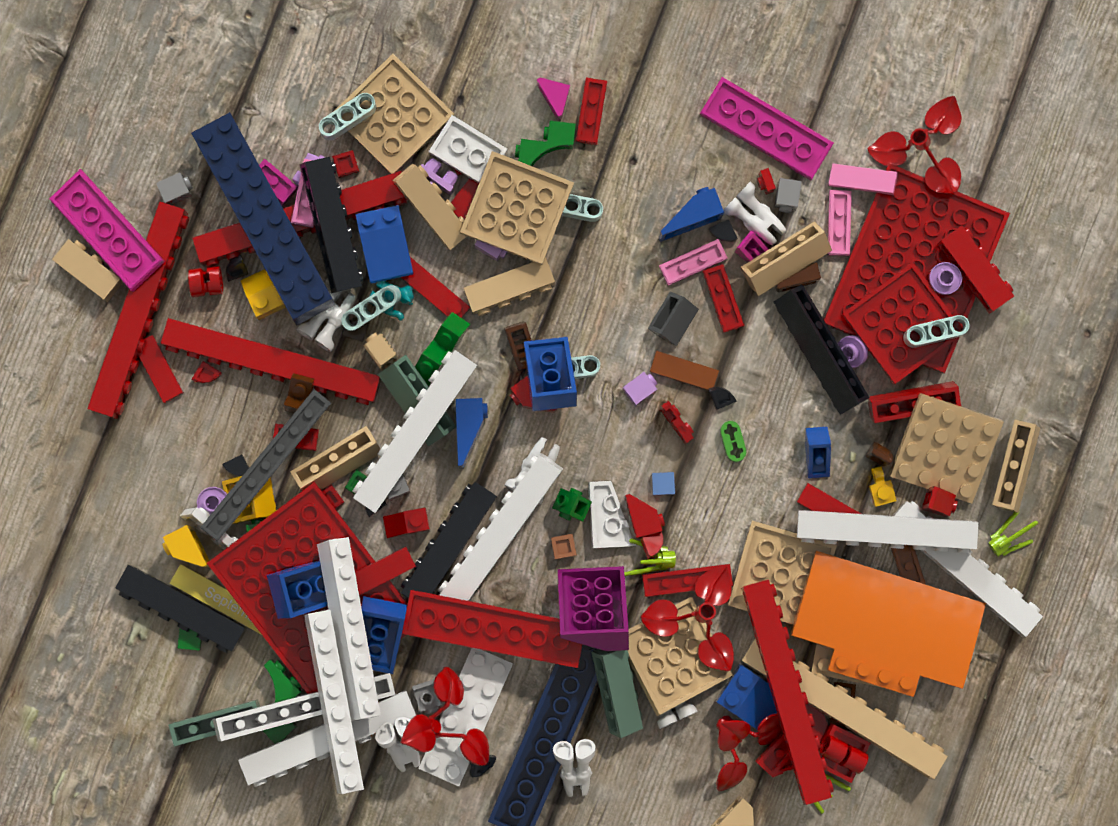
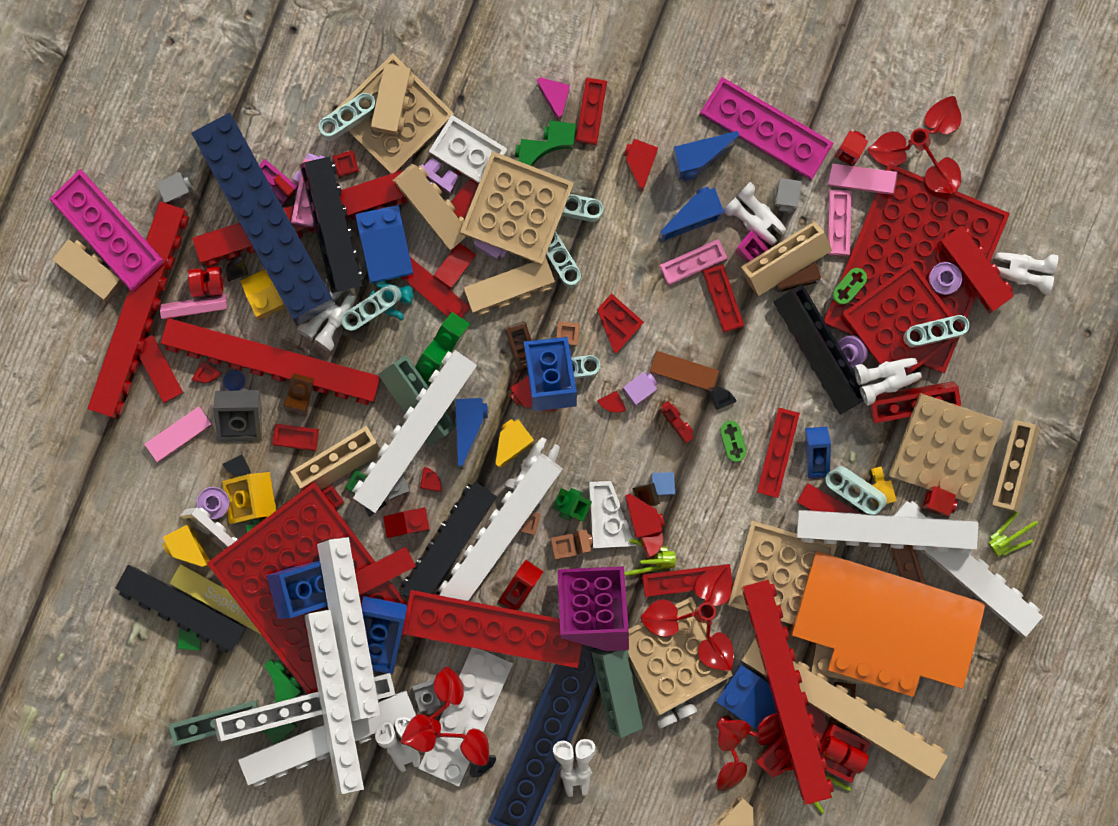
dark grey tile [200,389,331,542] -> none
tan brick [364,333,398,371] -> none
dark grey brick [648,292,699,346] -> none
black tile [709,219,738,242] -> none
red plate [757,168,776,195] -> none
reddish brown slope [865,442,893,467] -> none
none -> bright pink tile [145,407,212,462]
none -> bright pink tile [160,294,228,319]
none -> dark grey slope [213,390,262,442]
none -> clear blue plate [223,370,246,391]
none -> red tile [273,174,296,199]
none -> tan brick [371,63,415,136]
none -> red tile [420,467,442,493]
none -> red tile [433,243,476,290]
none -> yellow slope [496,419,534,469]
none -> red slope [498,559,544,610]
none -> nougat plate [519,512,541,535]
none -> light aqua beam [546,231,581,288]
none -> nougat plate [556,321,580,346]
none -> nougat plate [573,529,593,554]
none -> red wing [597,293,644,354]
none -> red tile [597,391,626,413]
none -> red slope [623,139,658,192]
none -> dark brown tile [632,483,660,506]
none -> blue slope [672,131,739,182]
none -> red plate [756,408,800,498]
none -> light aqua beam [826,466,887,515]
none -> bright green beam [832,268,867,305]
none -> red slope [834,131,868,166]
none -> white piece [854,358,922,406]
none -> white piece [994,252,1058,295]

